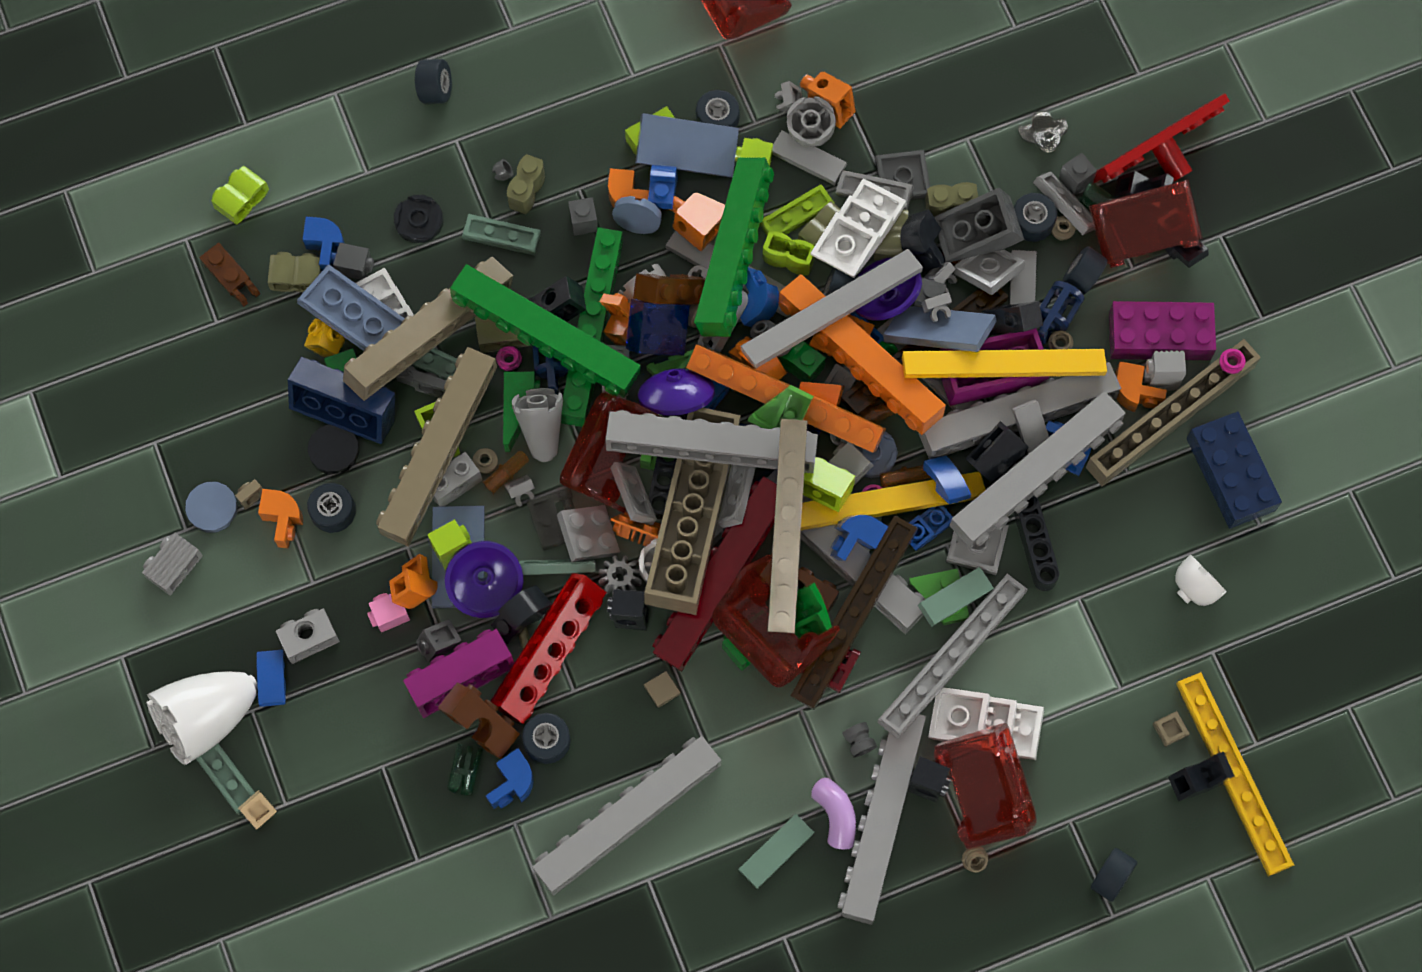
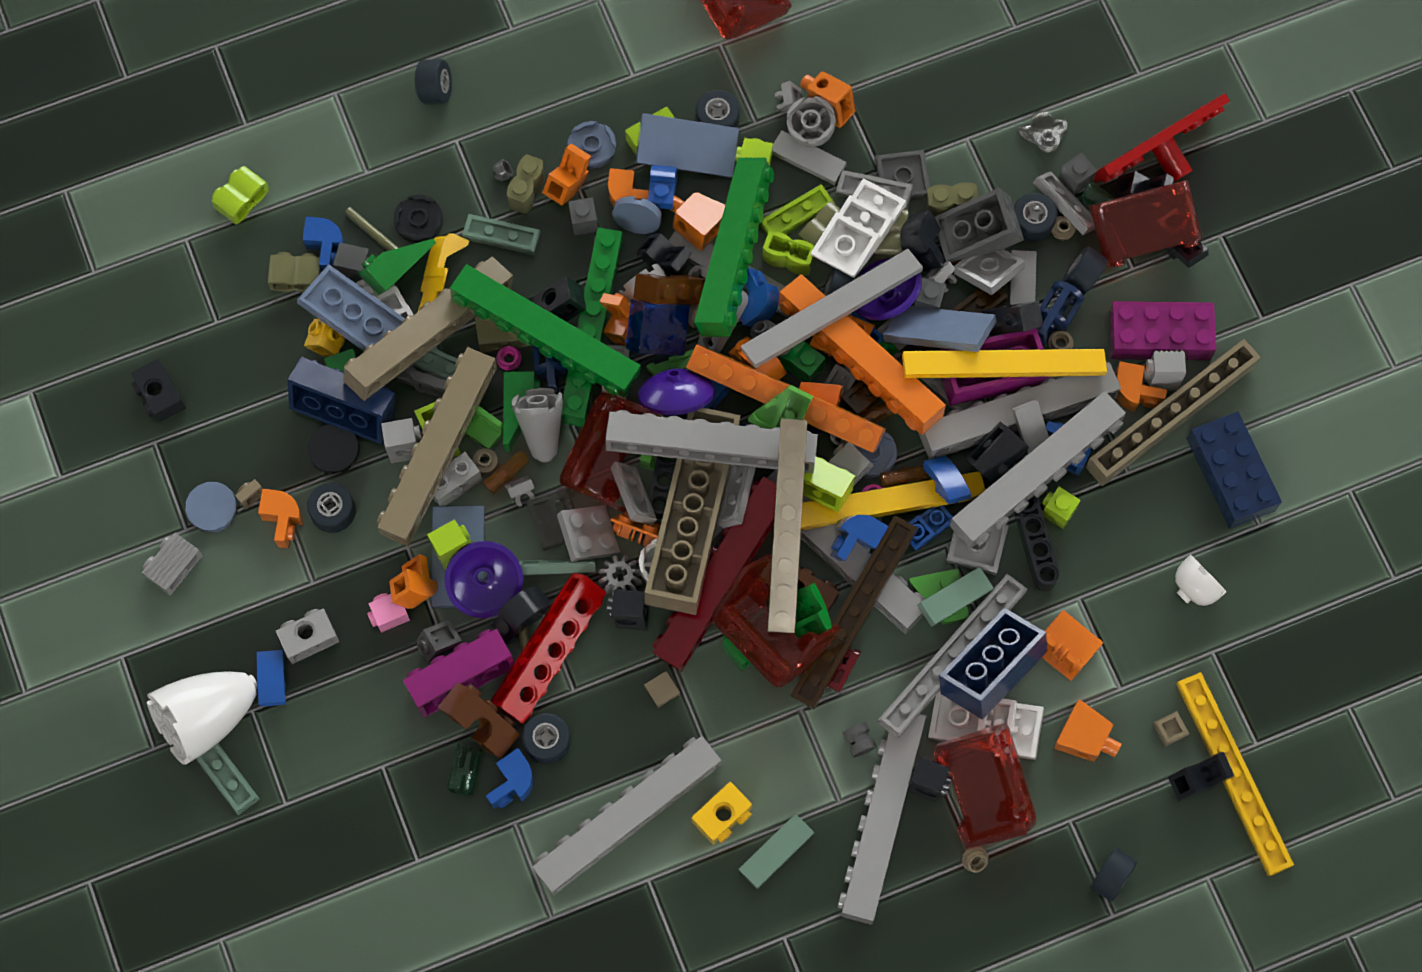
reddish brown hinge [199,243,260,307] -> none
tan tile [238,790,277,829] -> none
lavender cylinder [812,778,856,849] -> none
light grey tile [921,292,952,323] -> none
dark pink plate [1219,349,1246,374] -> none
none -> black brick [131,359,186,422]
none -> olive bar [344,207,399,251]
none -> green slope [358,239,436,295]
none -> light grey brick [381,418,423,463]
none -> yellow piece [418,233,469,312]
none -> bright green panel [465,406,503,450]
none -> orange brick [542,143,591,206]
none -> sand blue tile [567,121,617,169]
none -> black brick [636,234,692,277]
none -> yellow brick [691,781,752,845]
none -> dark blue brick [939,608,1047,720]
none -> orange hinge [1041,610,1104,681]
none -> lime brick [1042,487,1081,529]
none -> orange torso [1053,699,1122,761]

